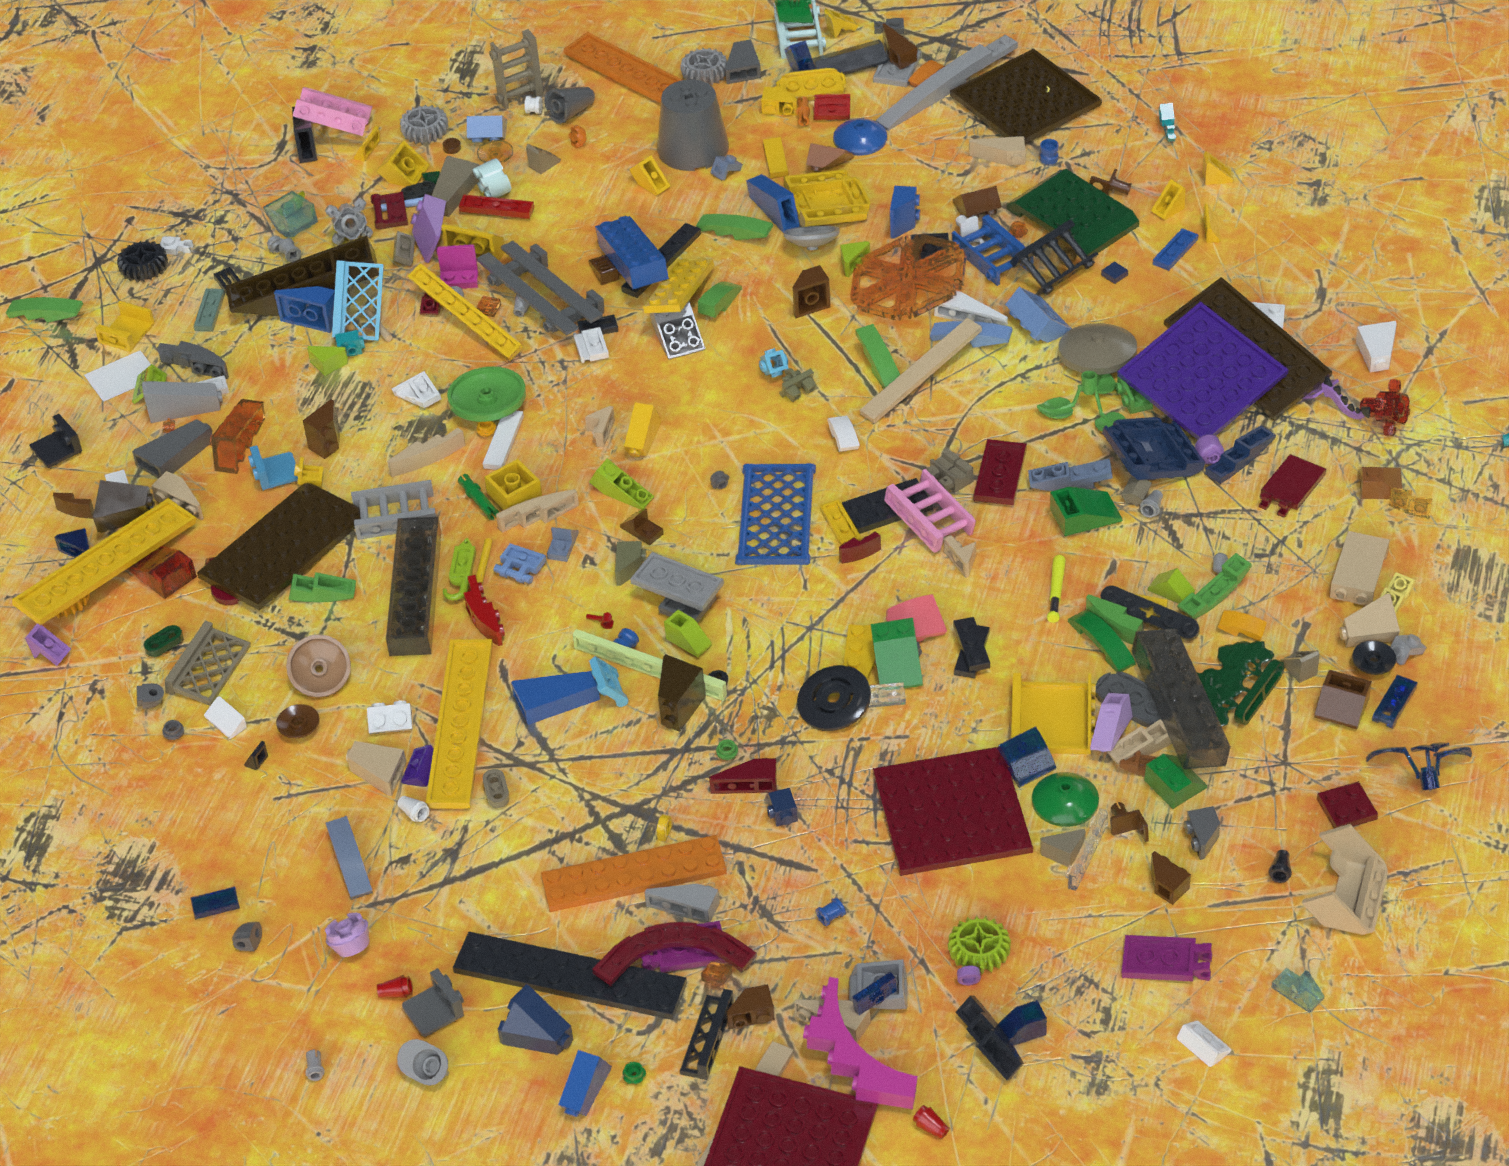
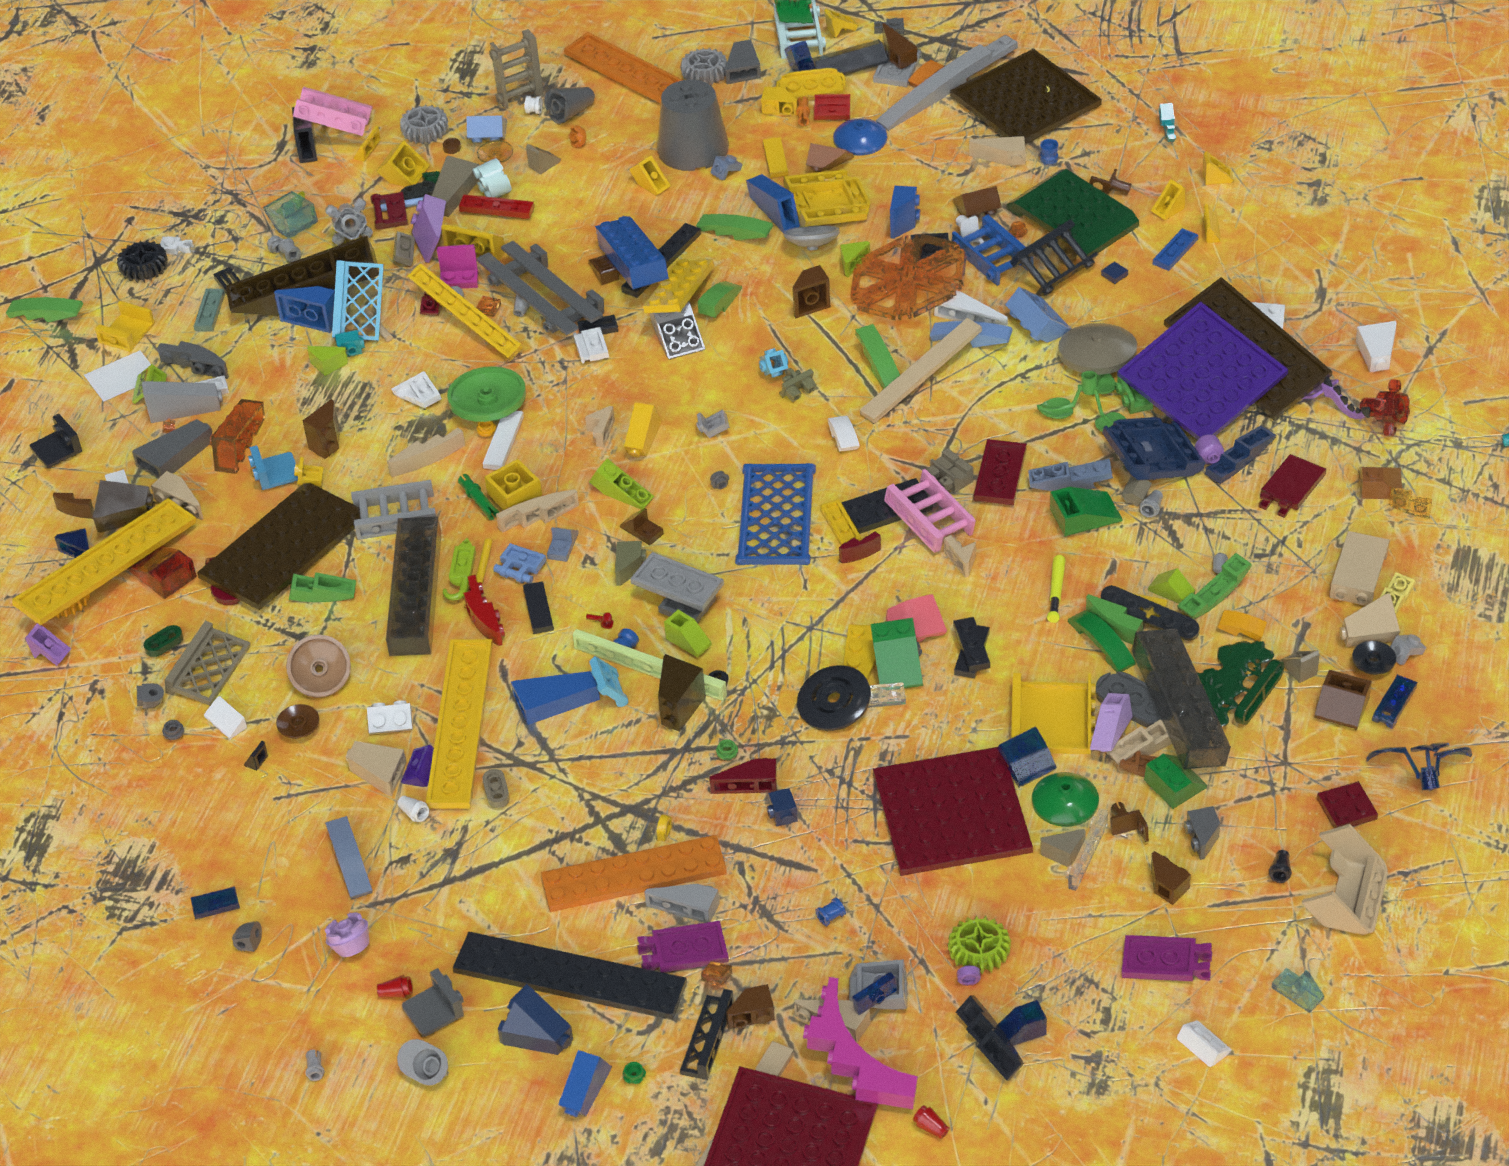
dark red plate [593,922,757,986] -> none
none -> black tile [523,581,554,634]
none -> light grey bracket [696,410,730,438]

